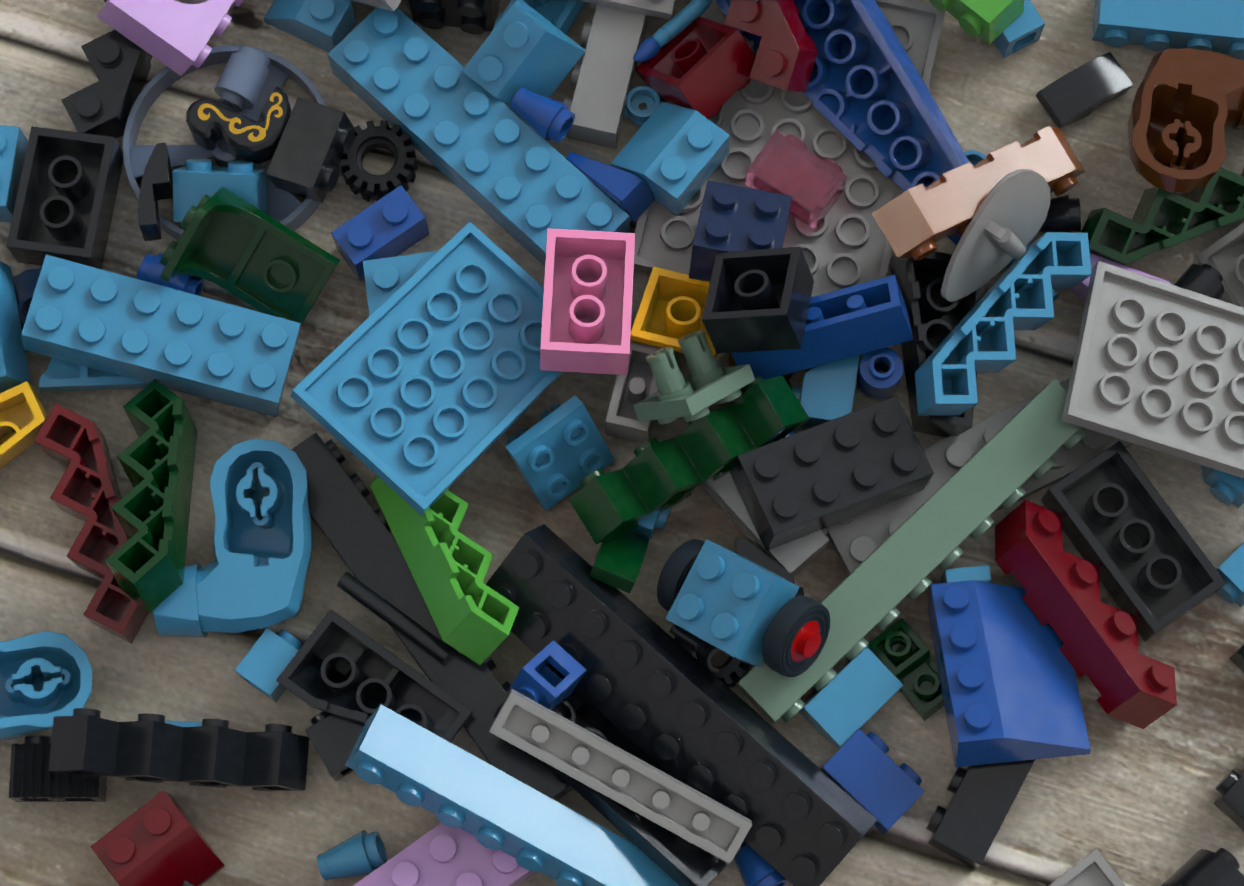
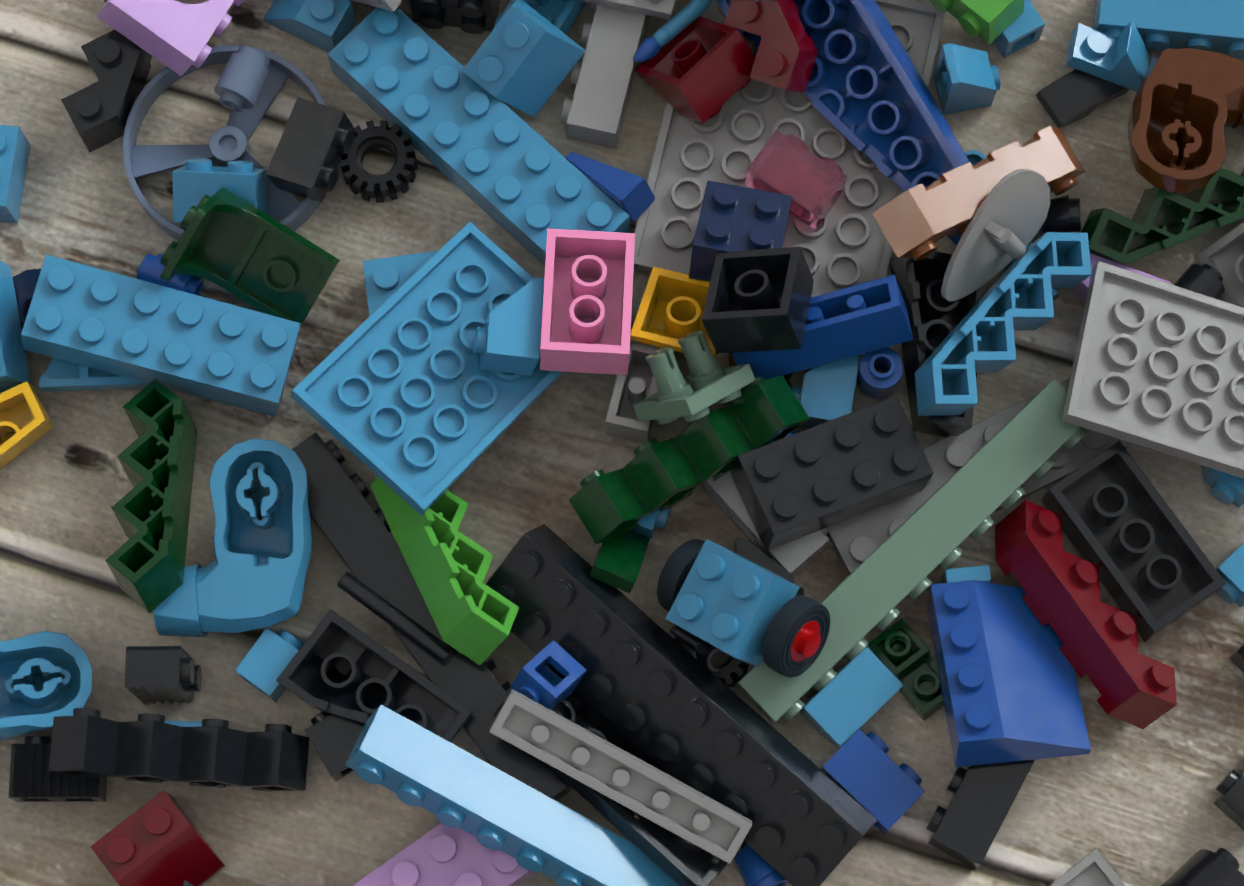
black brick [6,126,124,269] -> none
dark red brick [34,403,149,644] -> none
black slope [138,143,173,241] -> none
black animal [186,86,292,164] -> none
dark azure cone [317,830,388,881] -> none
blue brick [331,185,429,281] -> none
dark azure plate [505,395,615,511] -> none
blue cone [510,87,575,143] -> none
dark azure slope [610,101,730,216] -> none
dark azure plate [623,86,661,126] -> none
none -> black brick [125,646,202,704]
none -> dark azure slope [473,277,544,376]
none -> dark azure slope [933,43,1001,115]
none -> dark azure slope [1066,22,1151,92]

